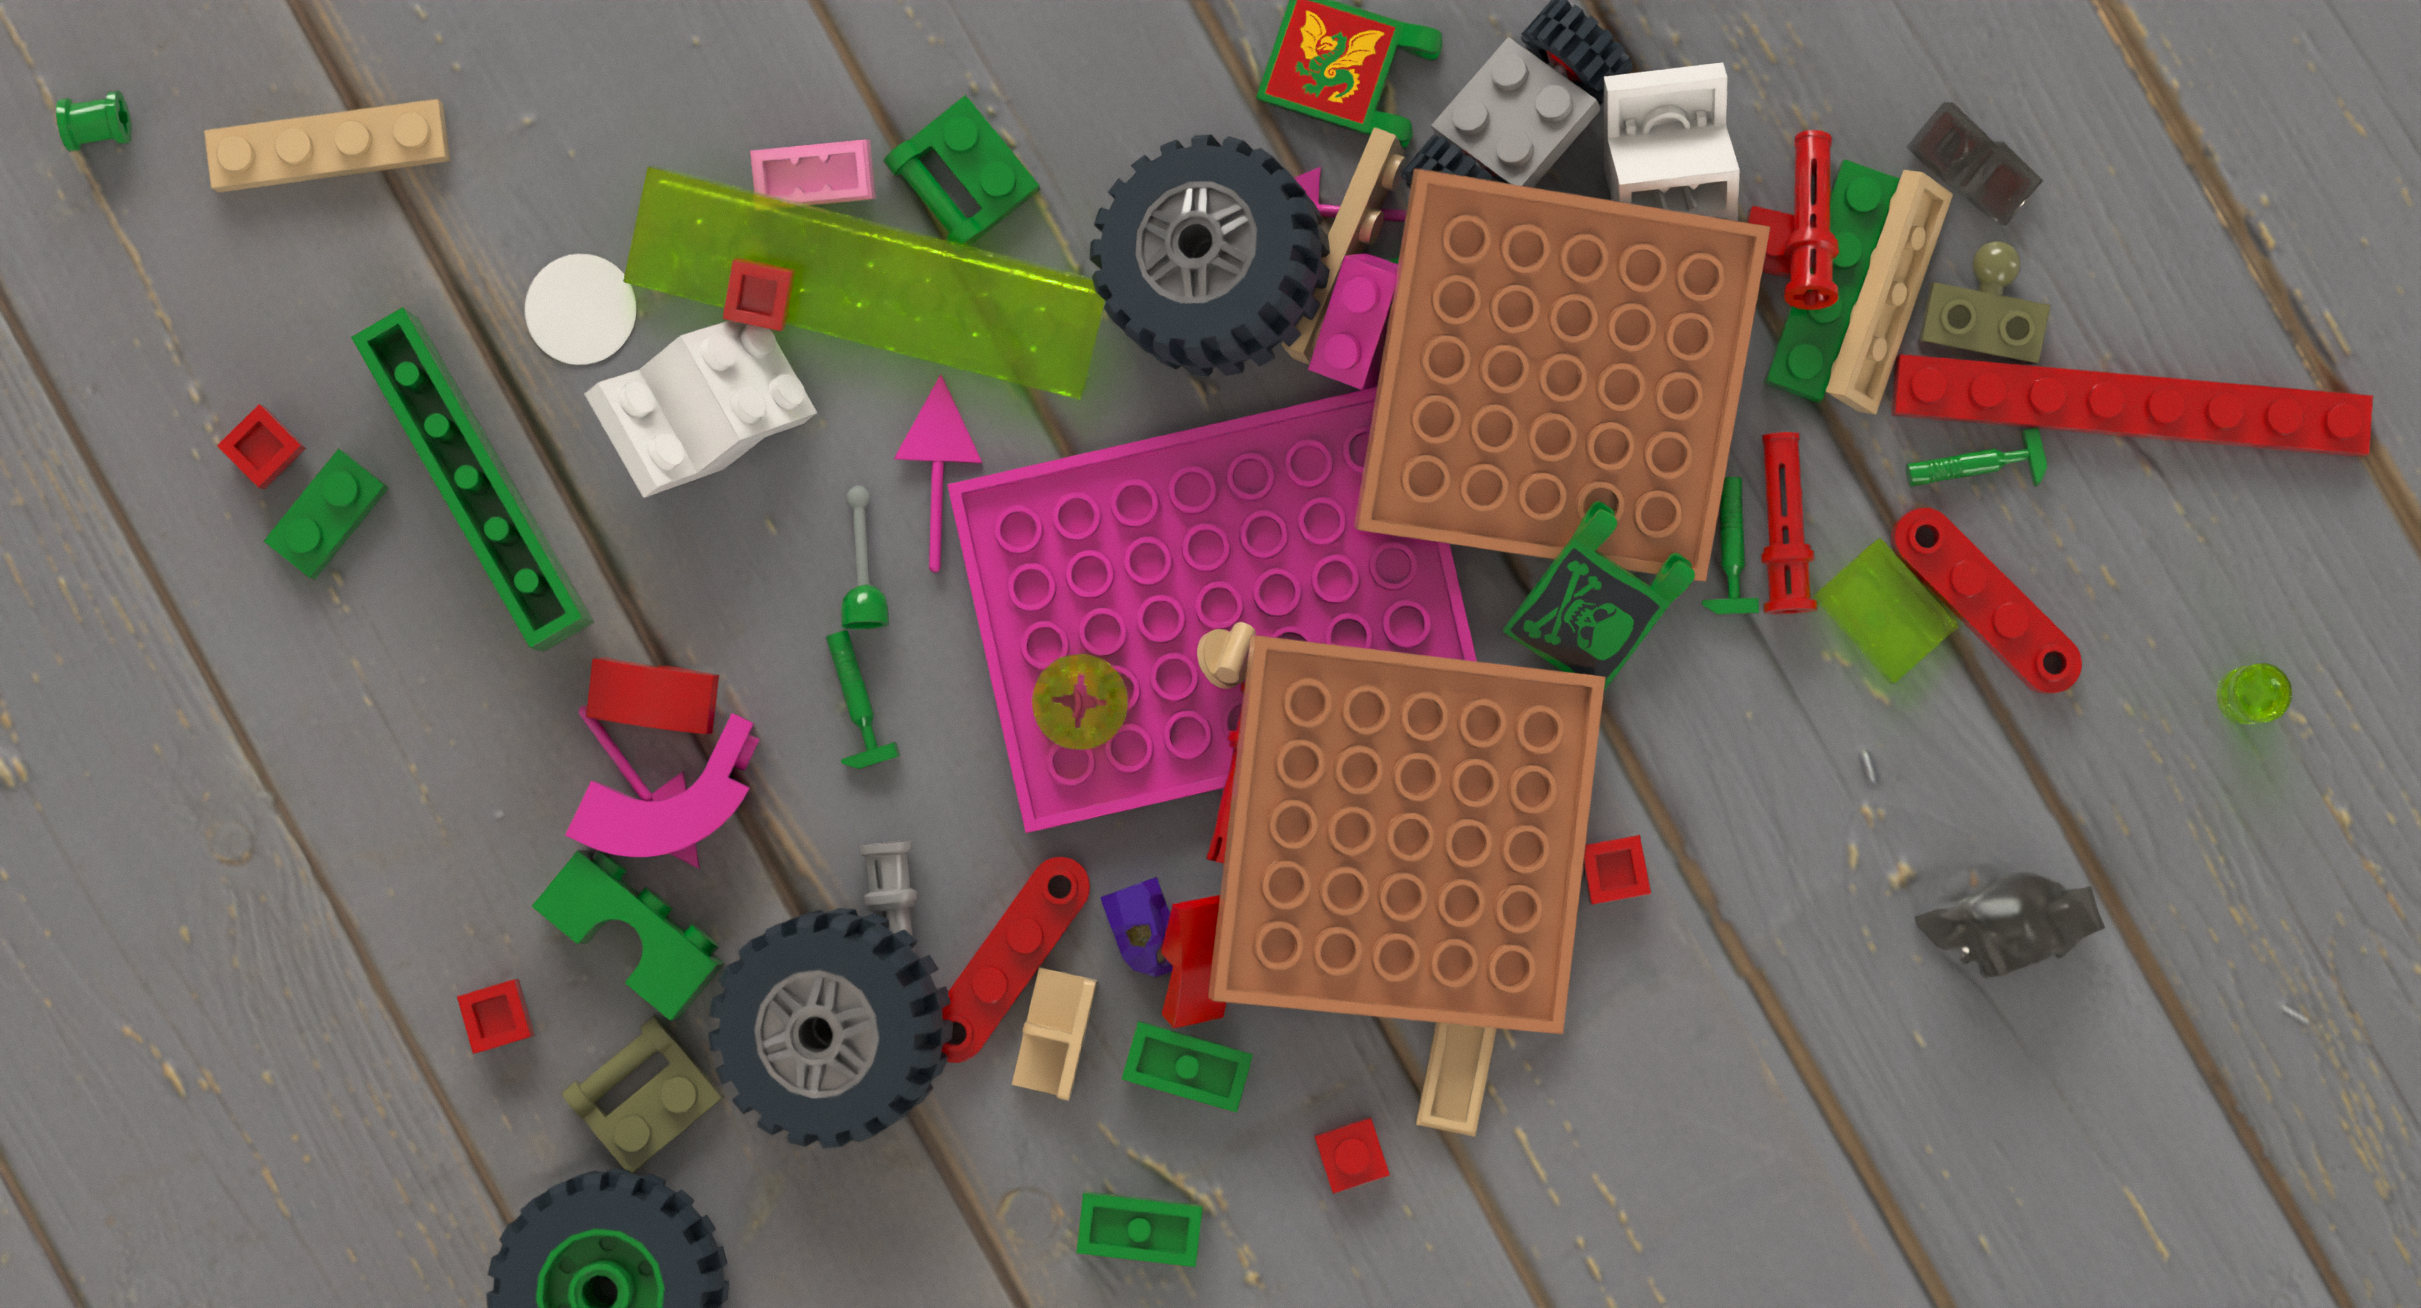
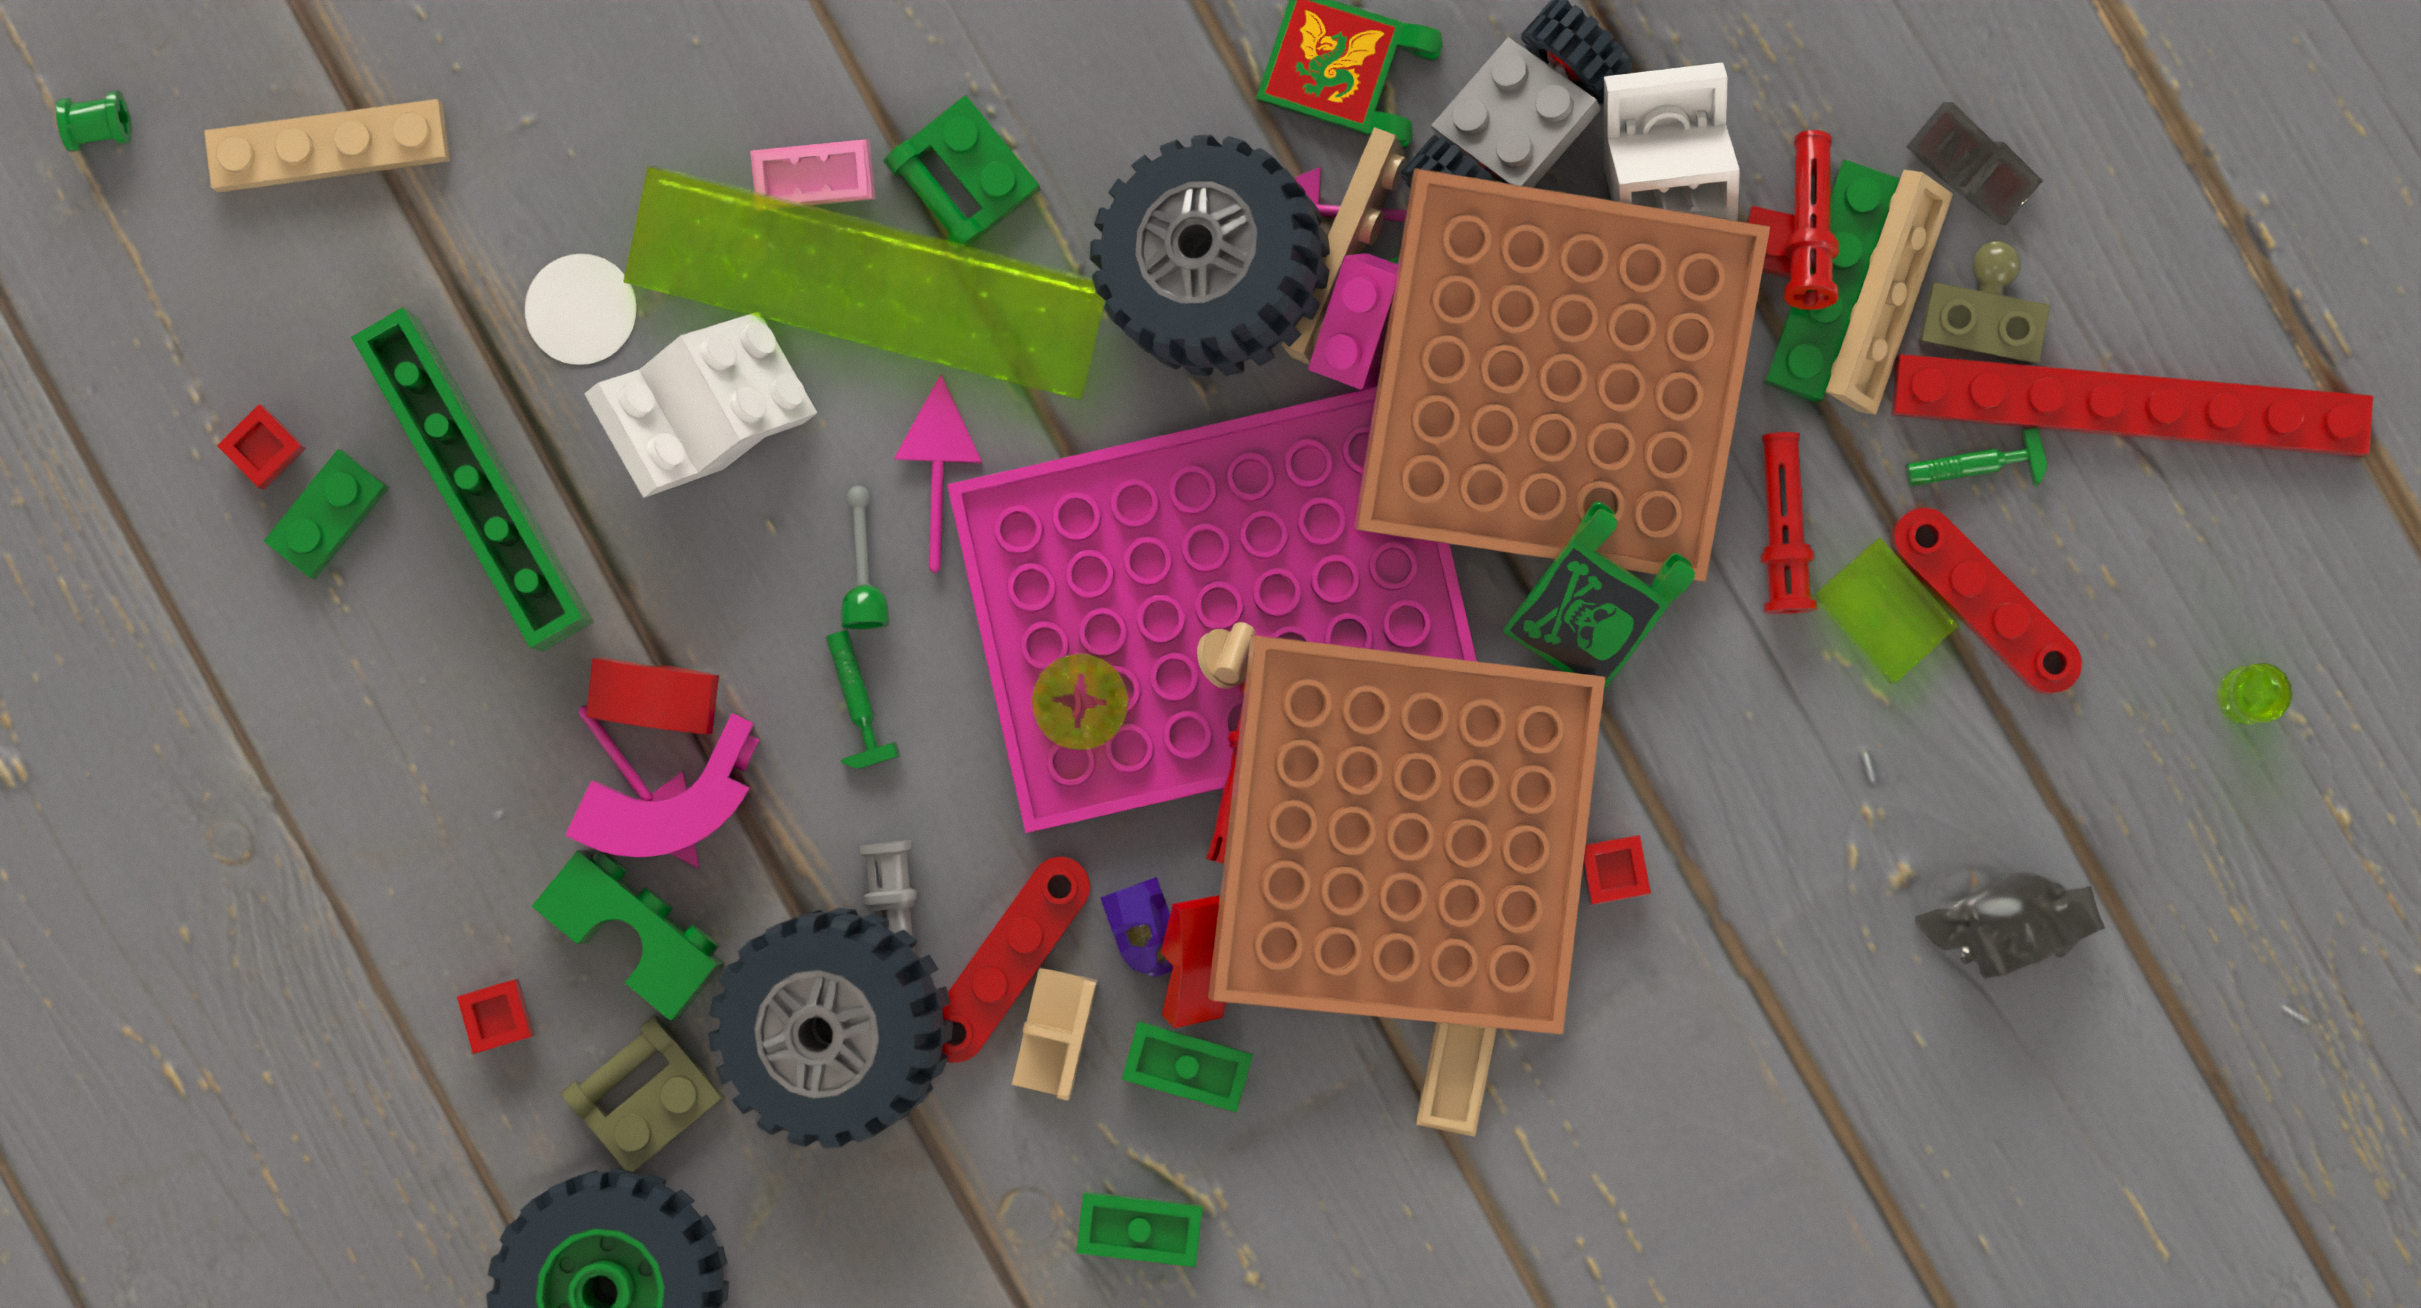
red plate [722,258,796,331] -> none
red plate [1314,1117,1390,1194] -> none
green piece [1702,477,1759,615] -> none

